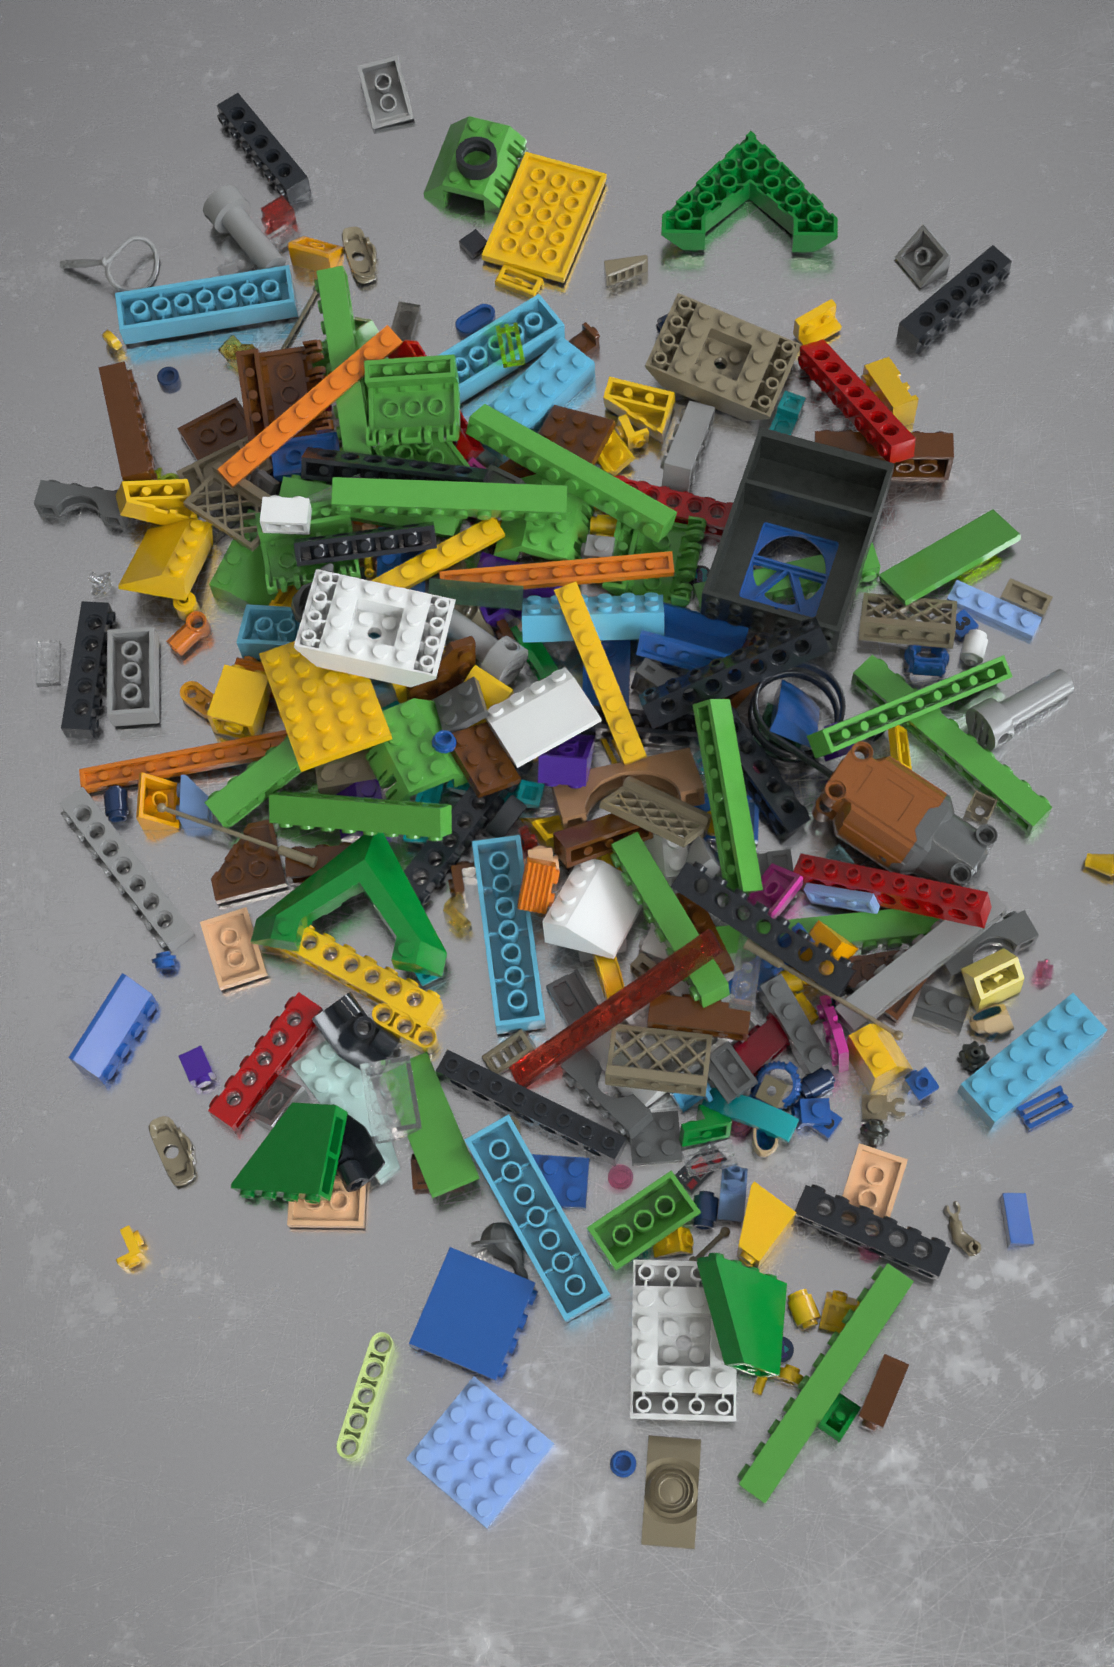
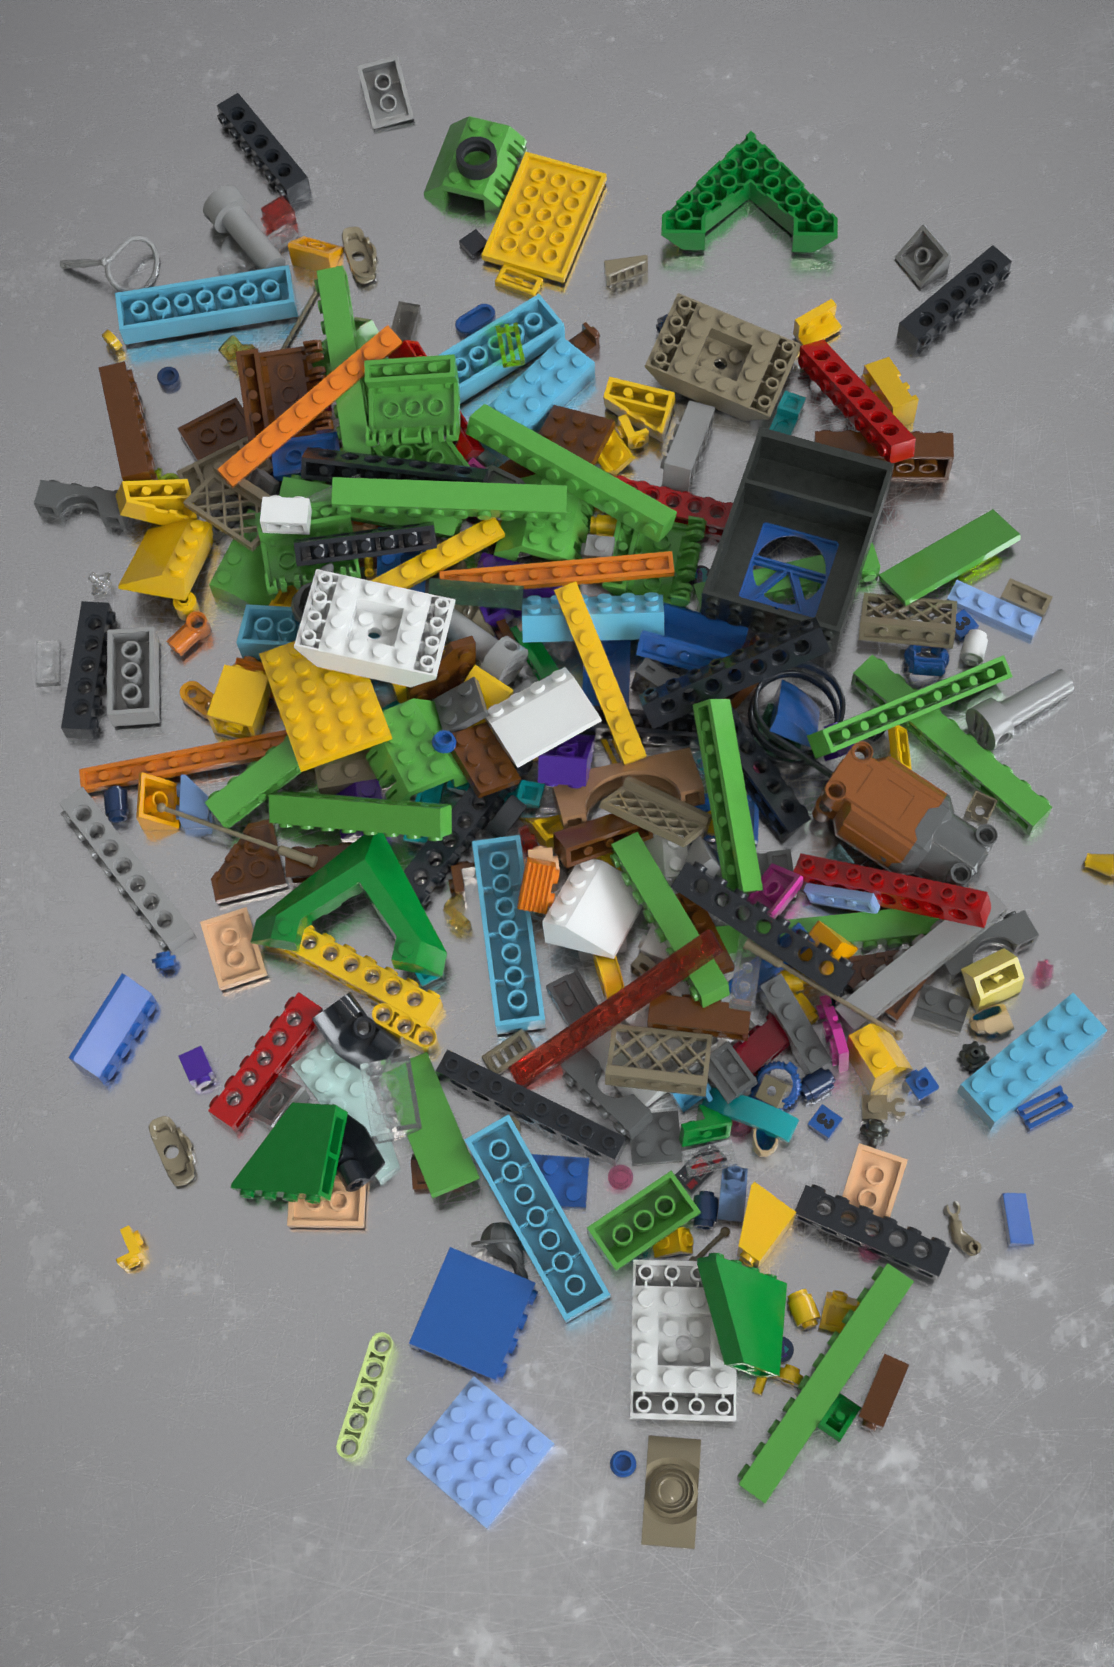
blue bracket [791,1098,832,1129] -> none

